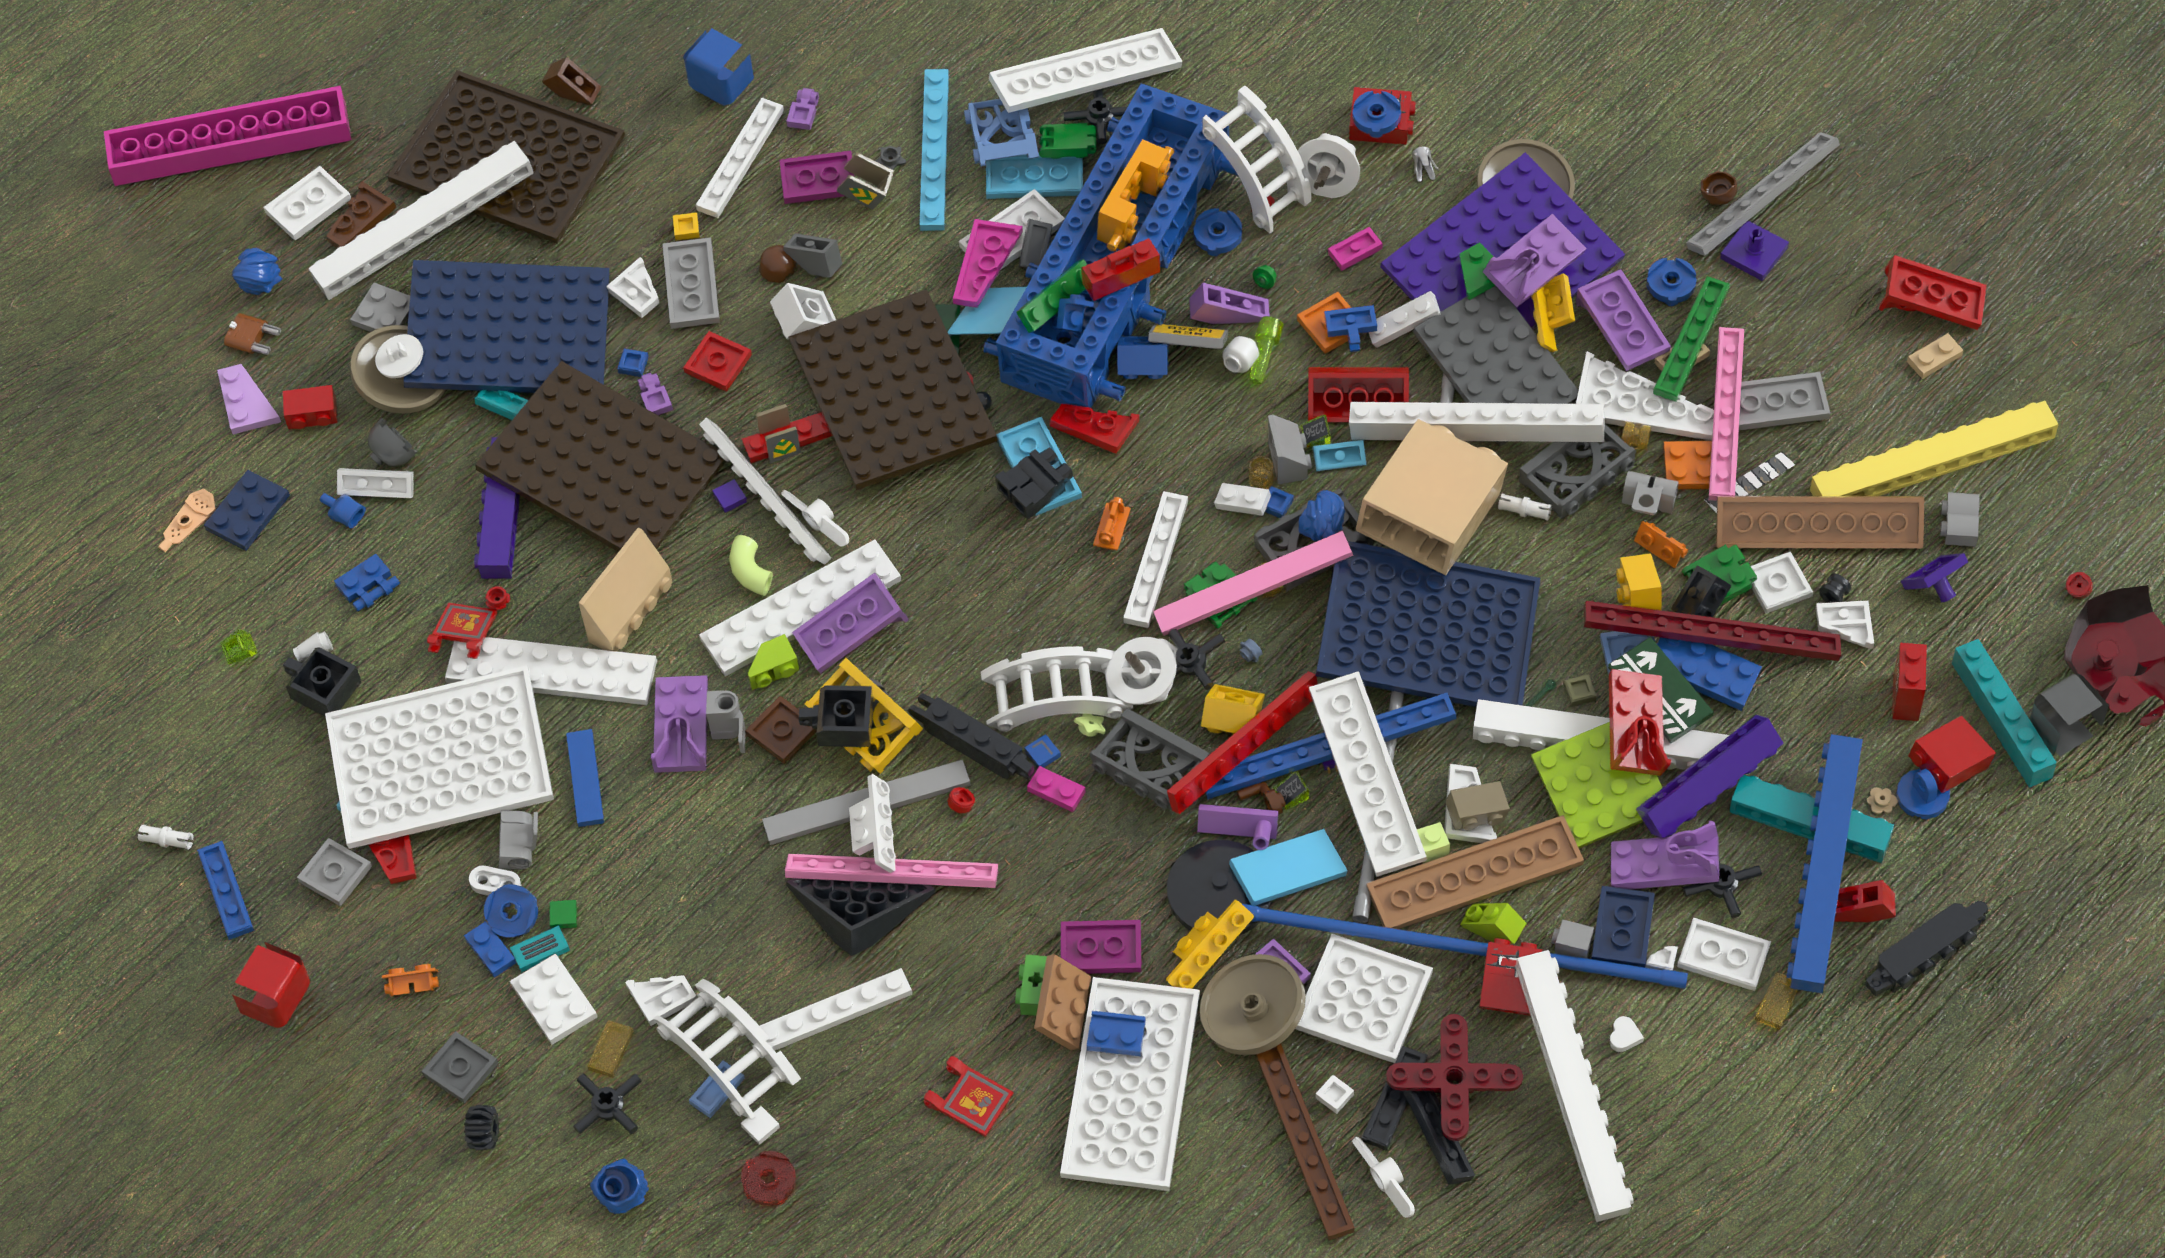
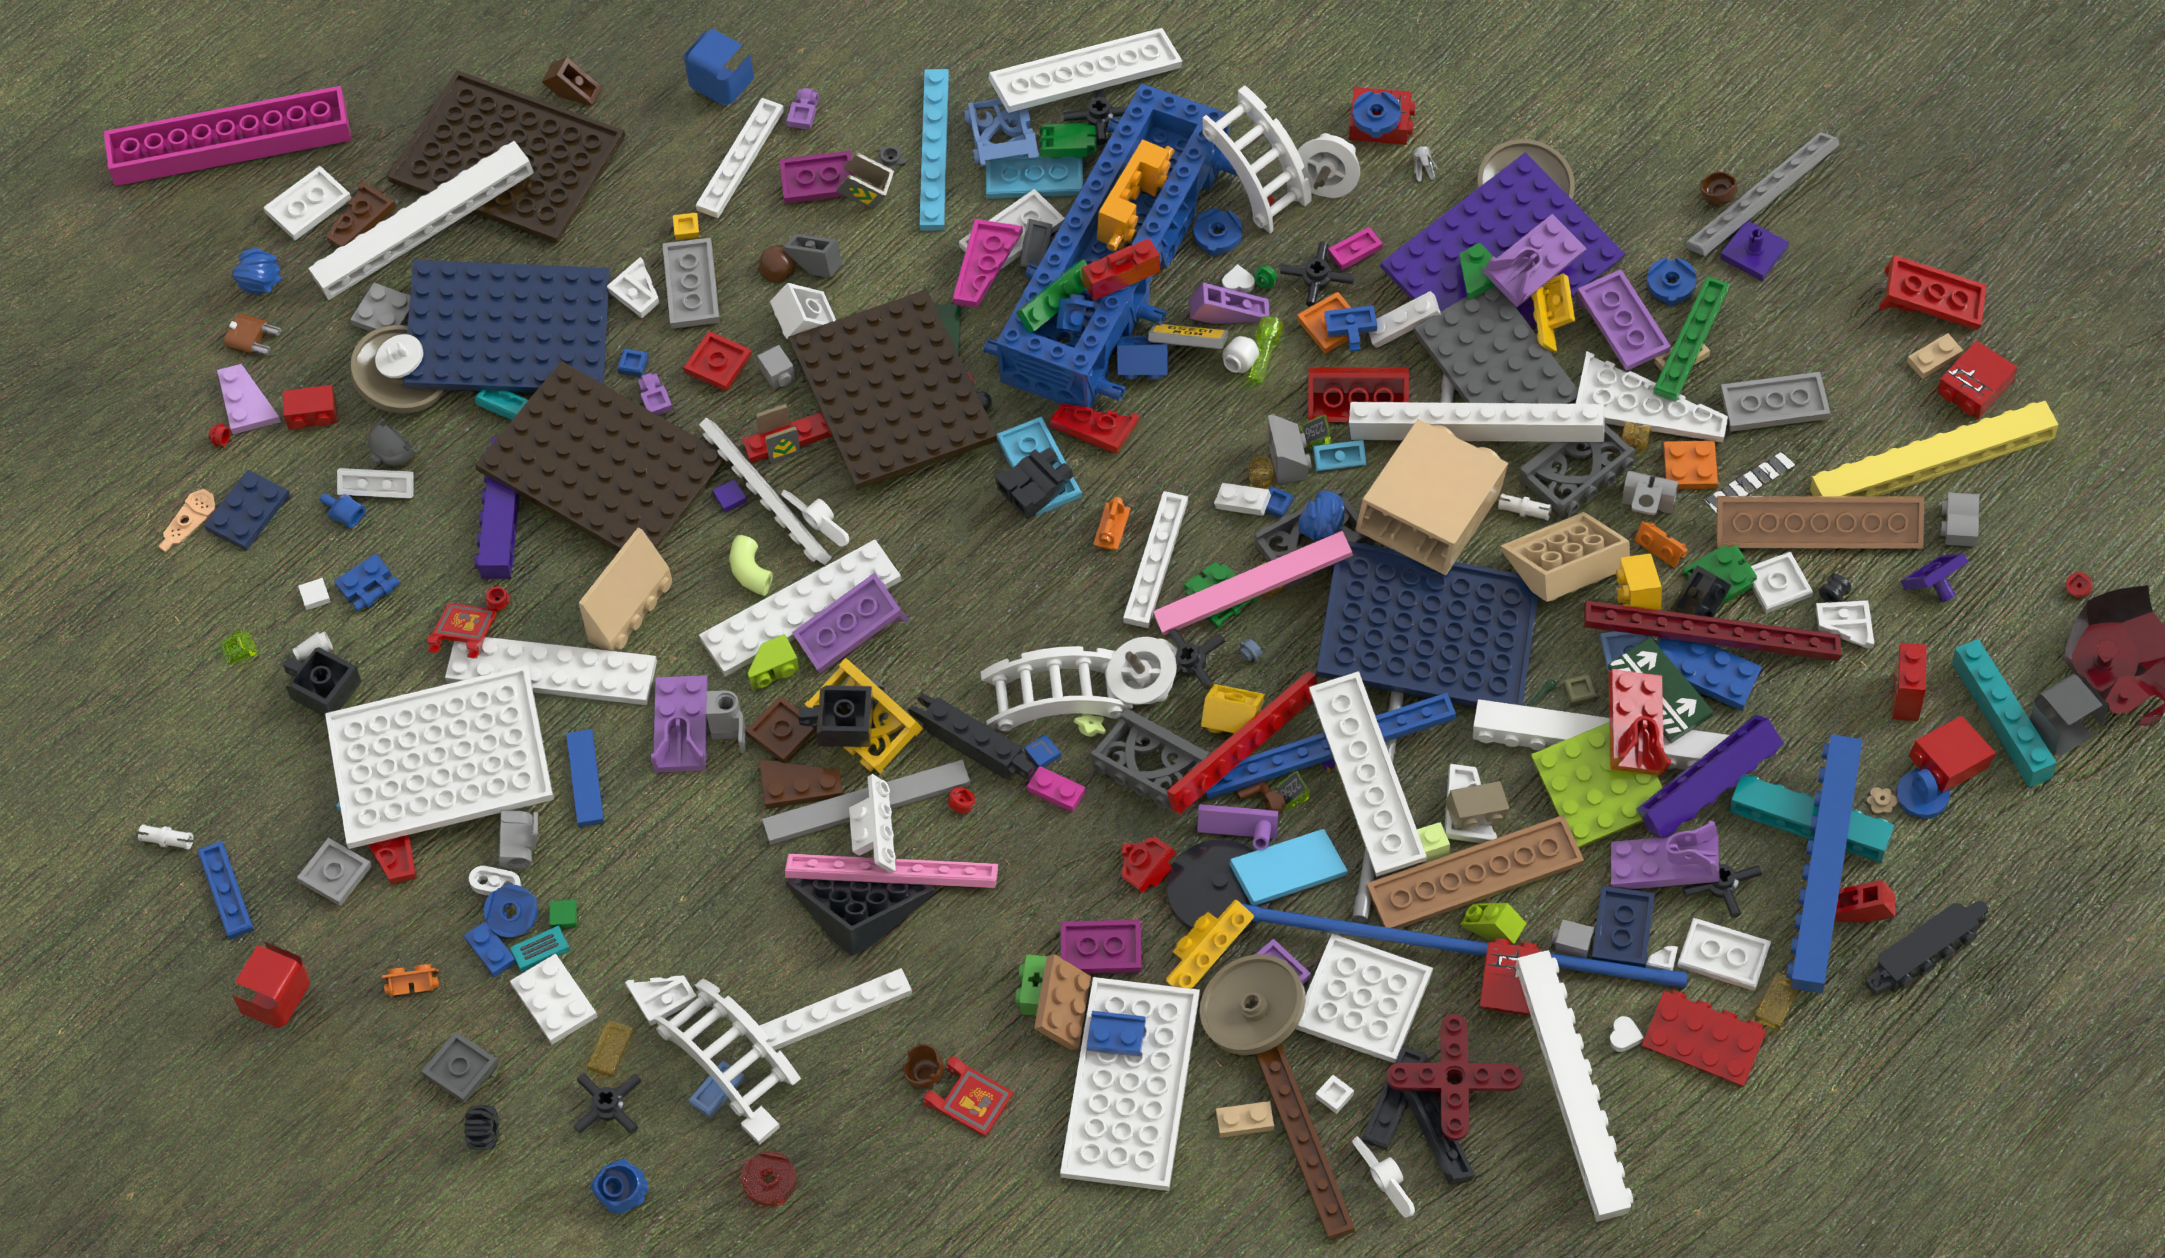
medium azure piece [948,287,1027,335] -> none
bright pink tile [1709,327,1744,501] -> none
none -> red plate [209,423,231,447]
none -> white tile [298,578,331,610]
none -> light grey brick [757,345,795,390]
none -> reddish brown wing [759,759,843,809]
none -> reddish brown hair [902,1044,944,1088]
none -> red plate [1122,837,1176,893]
none -> tan plate [1216,1101,1274,1138]
none -> white tile [1222,264,1255,293]
none -> black bar [1280,242,1355,307]
none -> tan slope [1501,512,1630,602]
none -> red bracket [1642,990,1766,1087]
none -> red brick [1937,340,2017,419]

